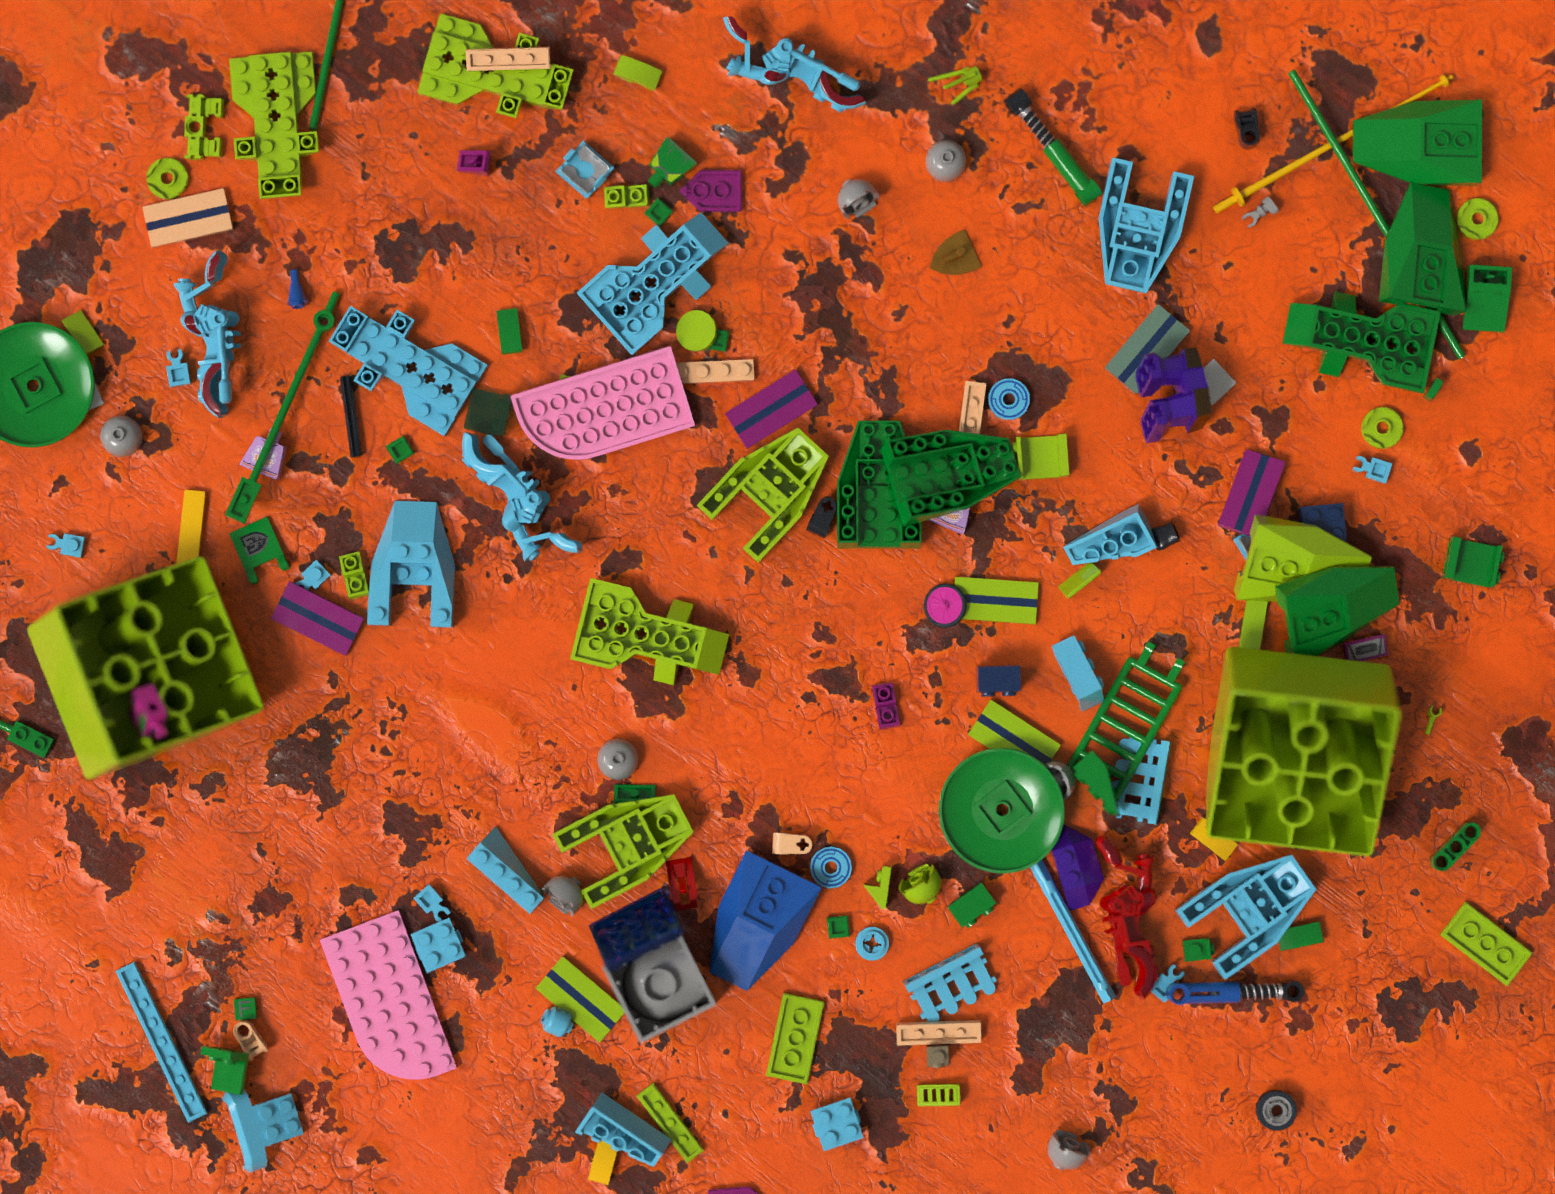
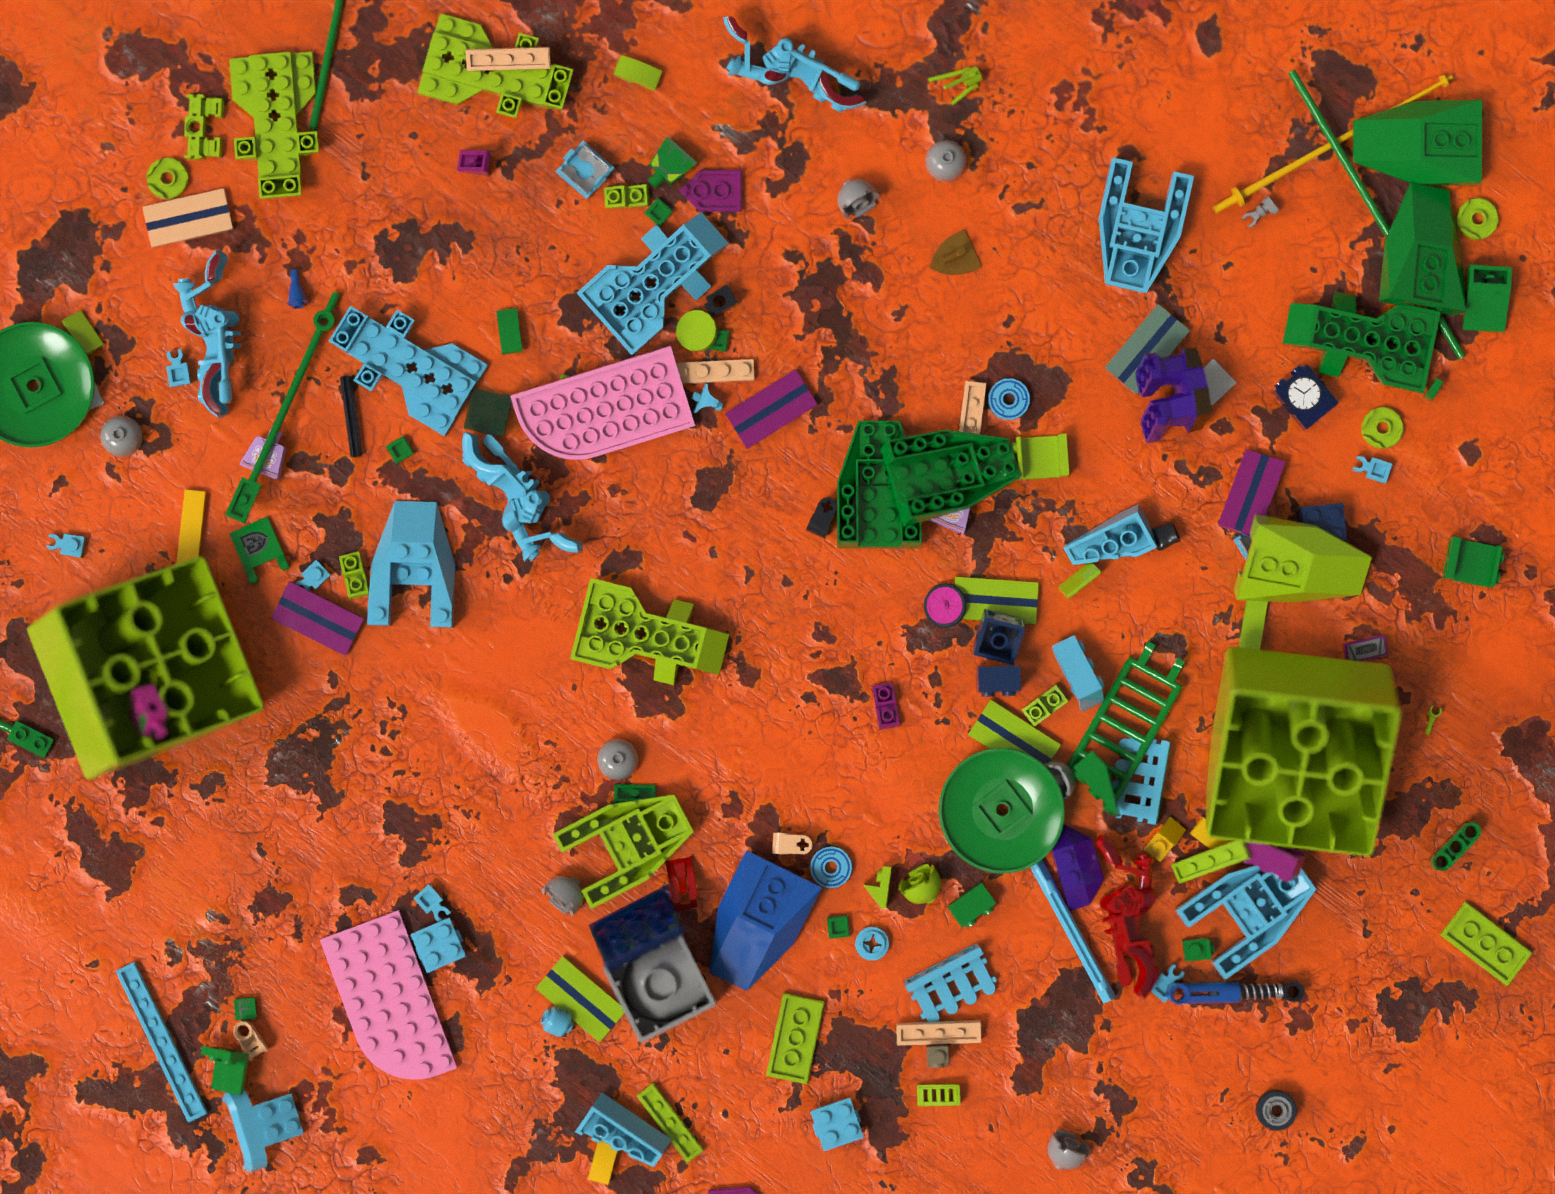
medium azure wedge [466,826,545,914] -> none
lime wedge [697,428,829,564] -> none
piece [1003,88,1102,207] -> none
black piece [1234,107,1260,150] -> none
green wedge [1275,566,1399,657] -> none
green slope [1279,921,1325,951] -> none
none -> medium azure piece [691,384,723,413]
none -> black brick [704,285,738,318]
none -> dark blue brick [972,609,1026,666]
none -> lime slope [1022,684,1069,726]
none -> yellow slope [1143,817,1186,862]
none -> lime tile [1171,841,1252,884]
none -> magenta brick [1242,842,1306,882]
none -> clear blue brick [1272,365,1339,431]

